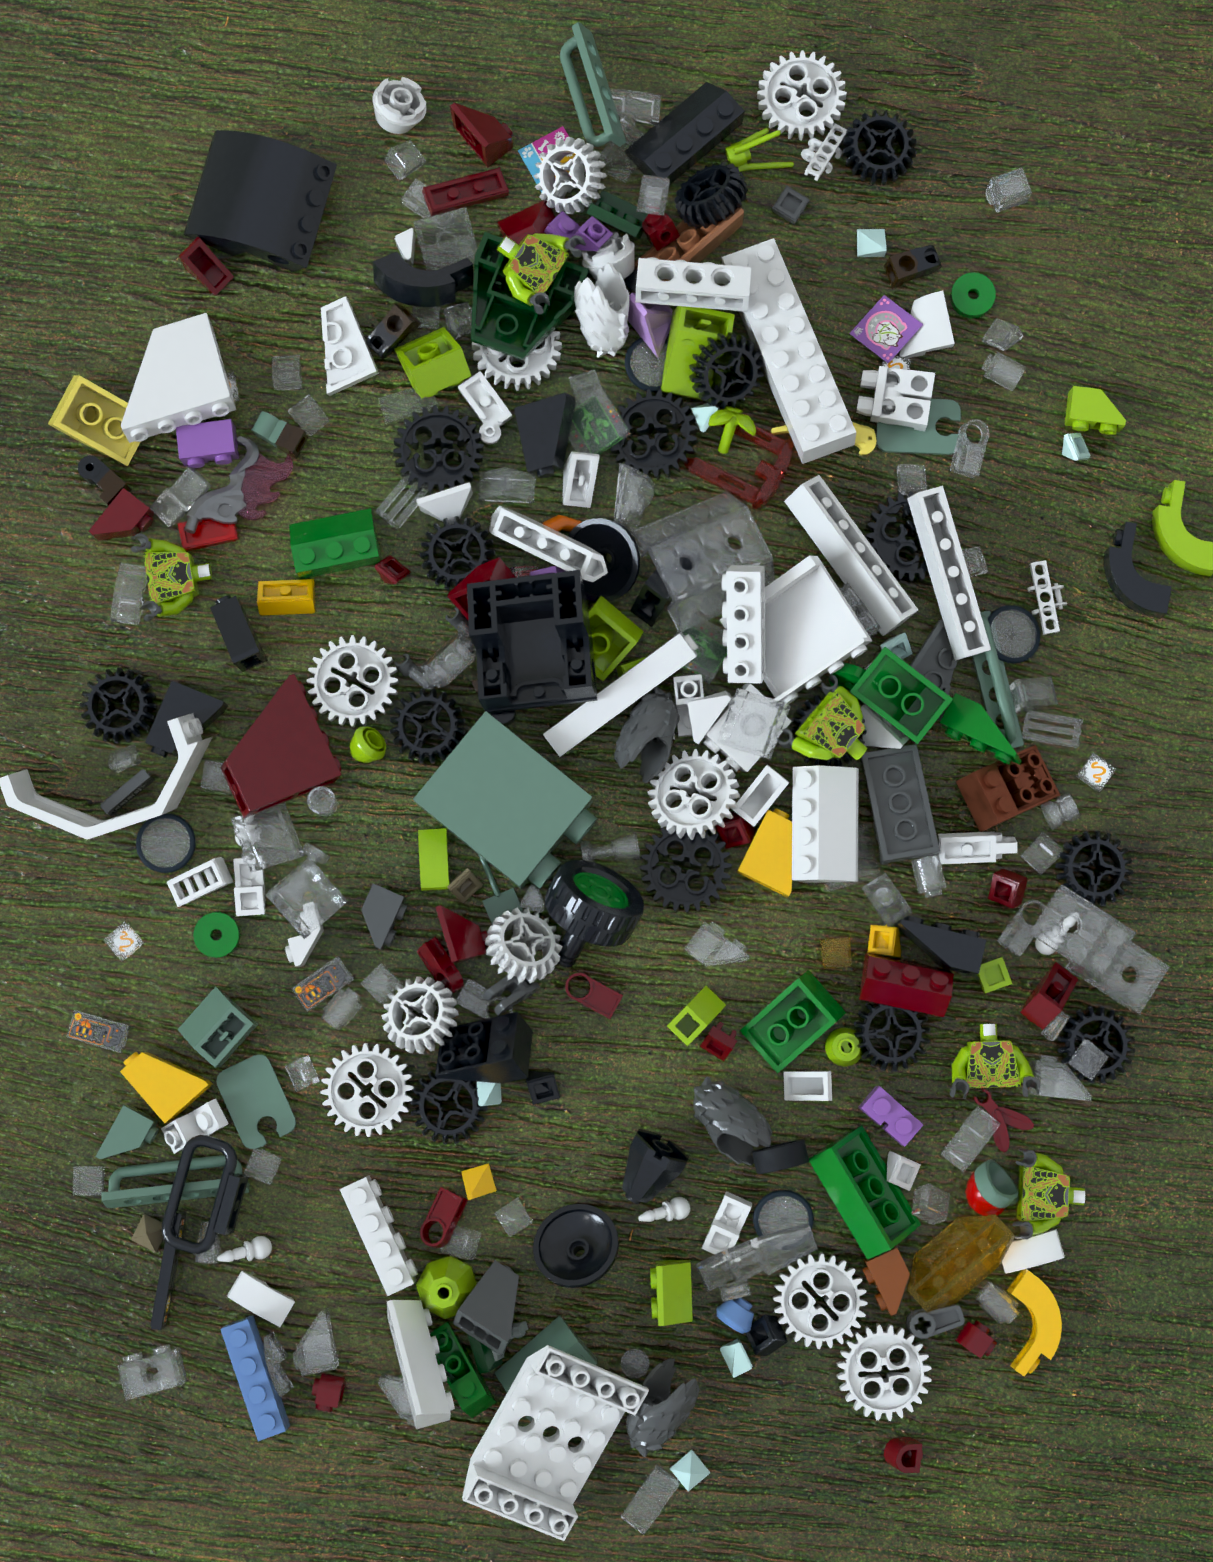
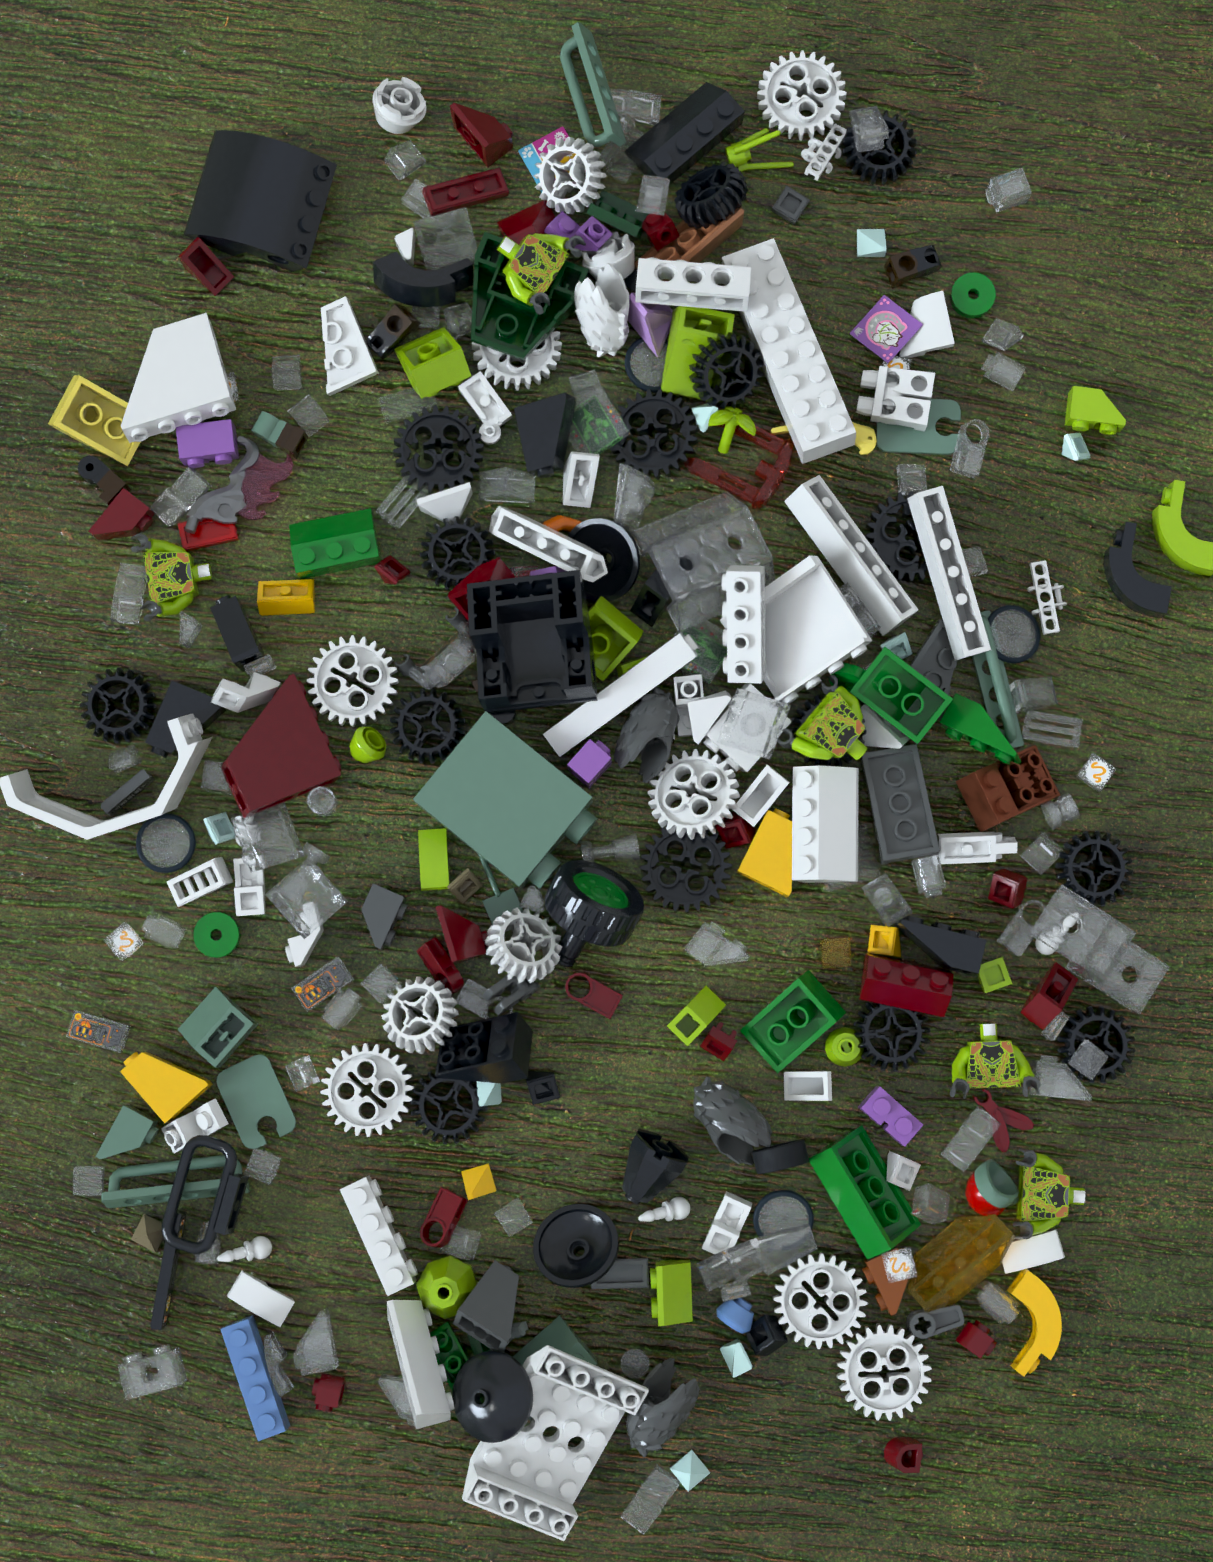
none -> clear brick [141,912,187,949]
none -> clear slope [179,611,203,649]
none -> light aqua slope [203,812,236,845]
none -> white slope [211,672,280,713]
none -> clear tile [244,654,277,678]
none -> black dish [452,1351,533,1443]
none -> medium lavender piece [567,739,612,789]
none -> dark grey tile [591,1257,649,1289]
none -> clear slope [850,106,889,152]
none -> clear tile [881,1247,917,1283]

